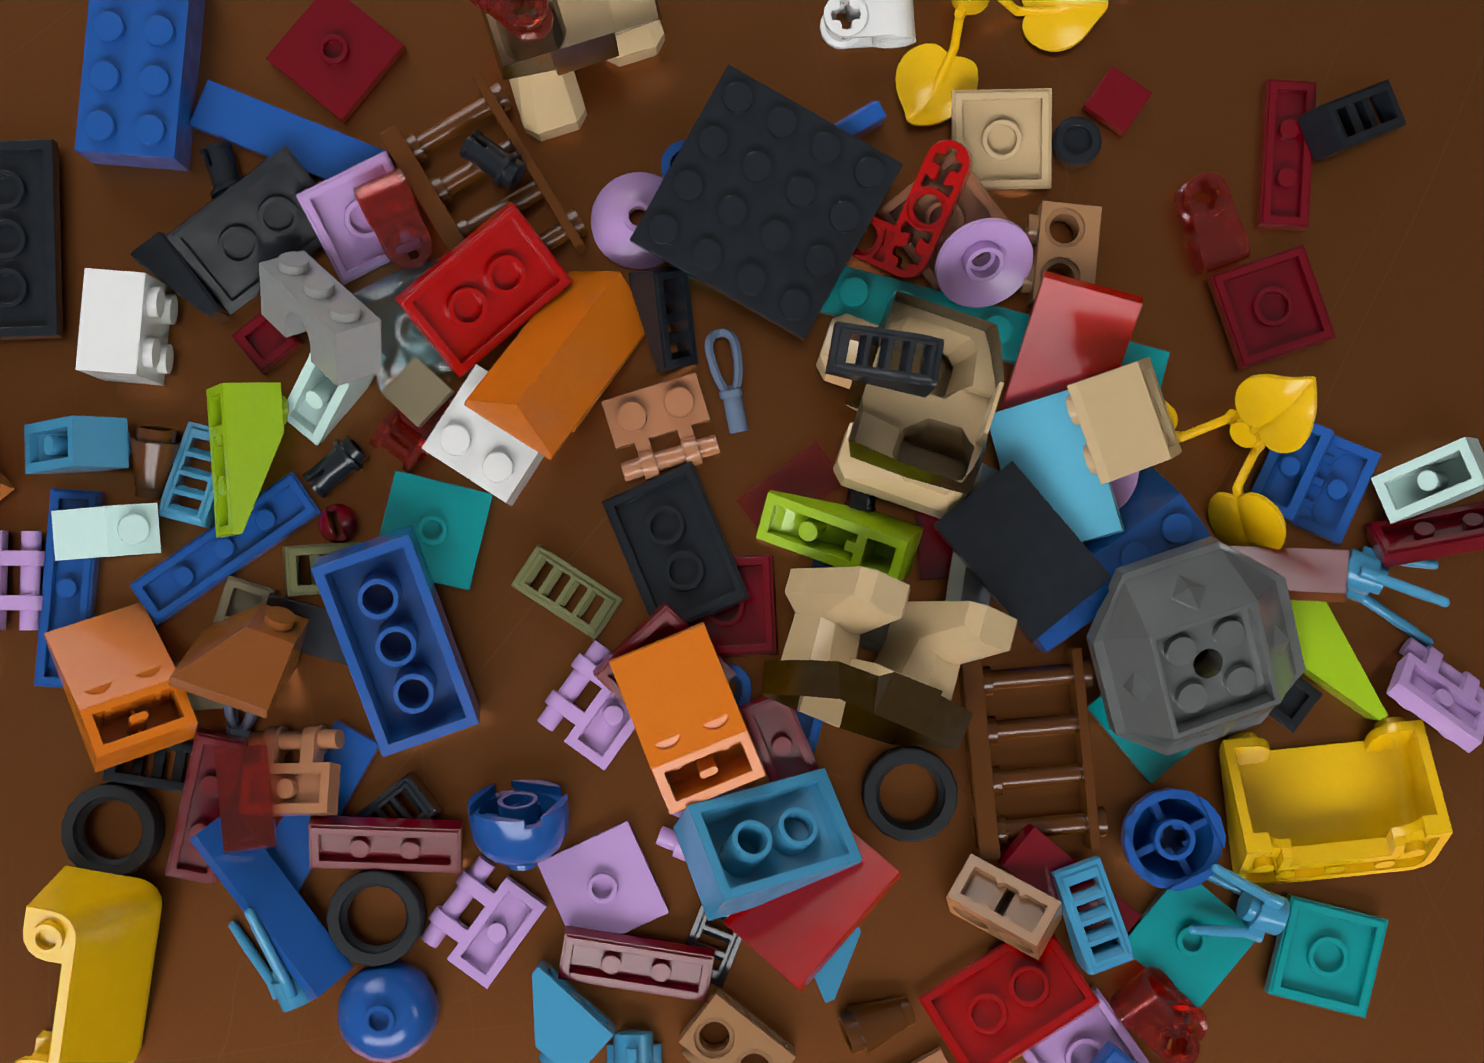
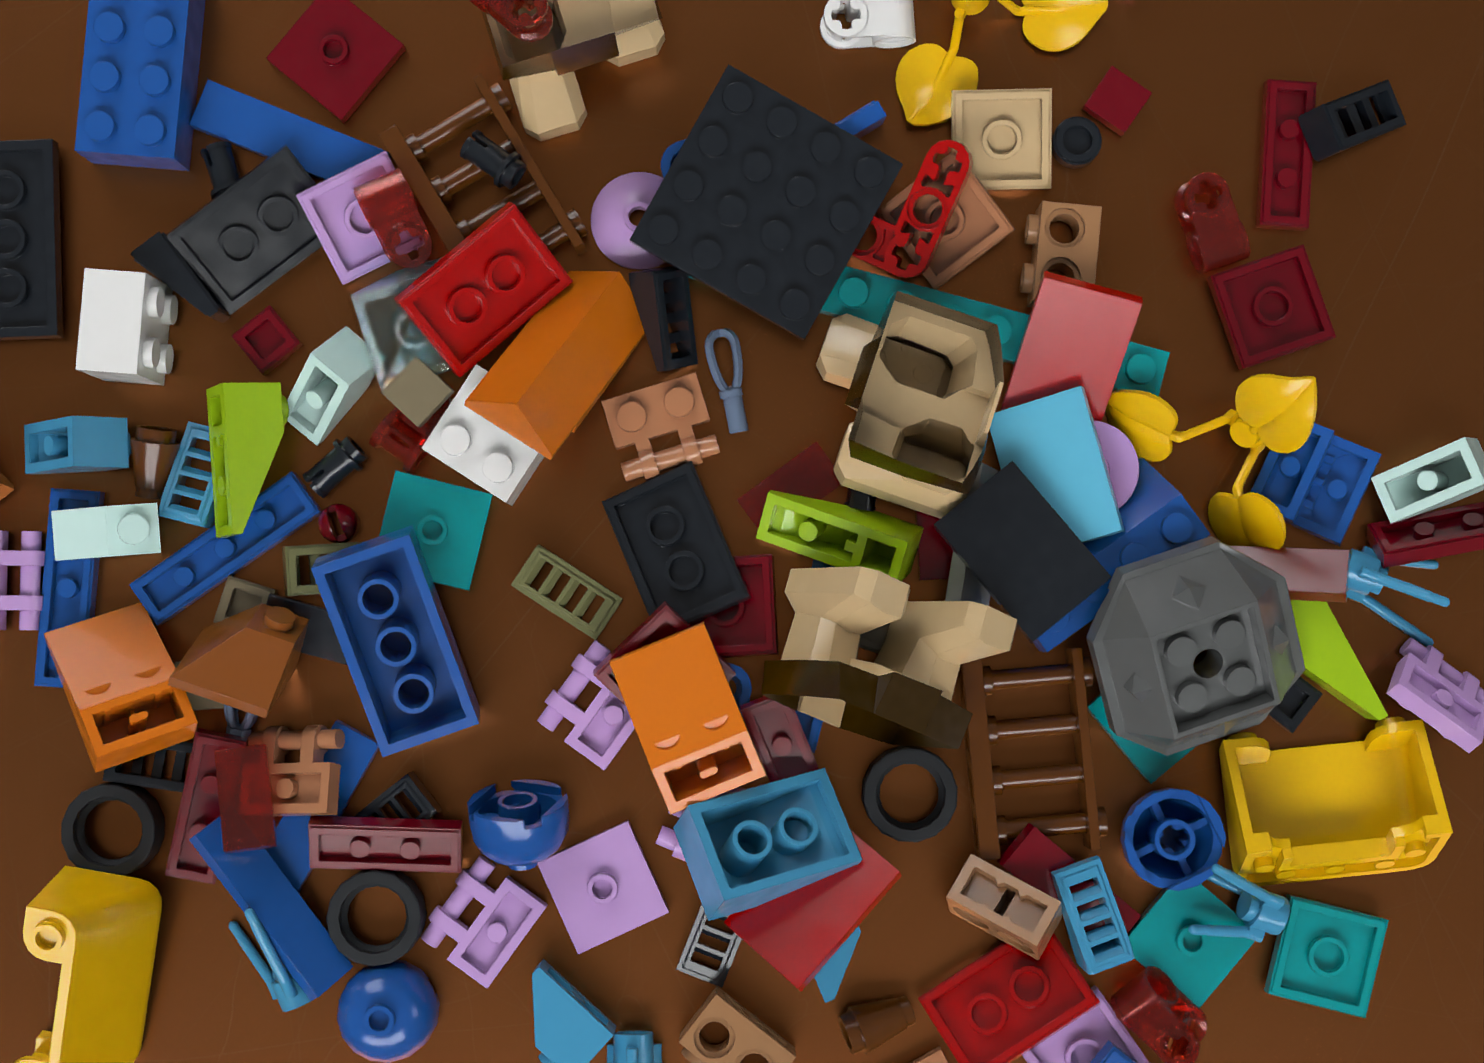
light grey arch [259,250,382,386] -> none
tile [558,925,715,1002] -> none
black slope [825,321,944,398] -> none
lavender dish [935,218,1034,308] -> none
tan slope [1066,357,1182,485] -> none

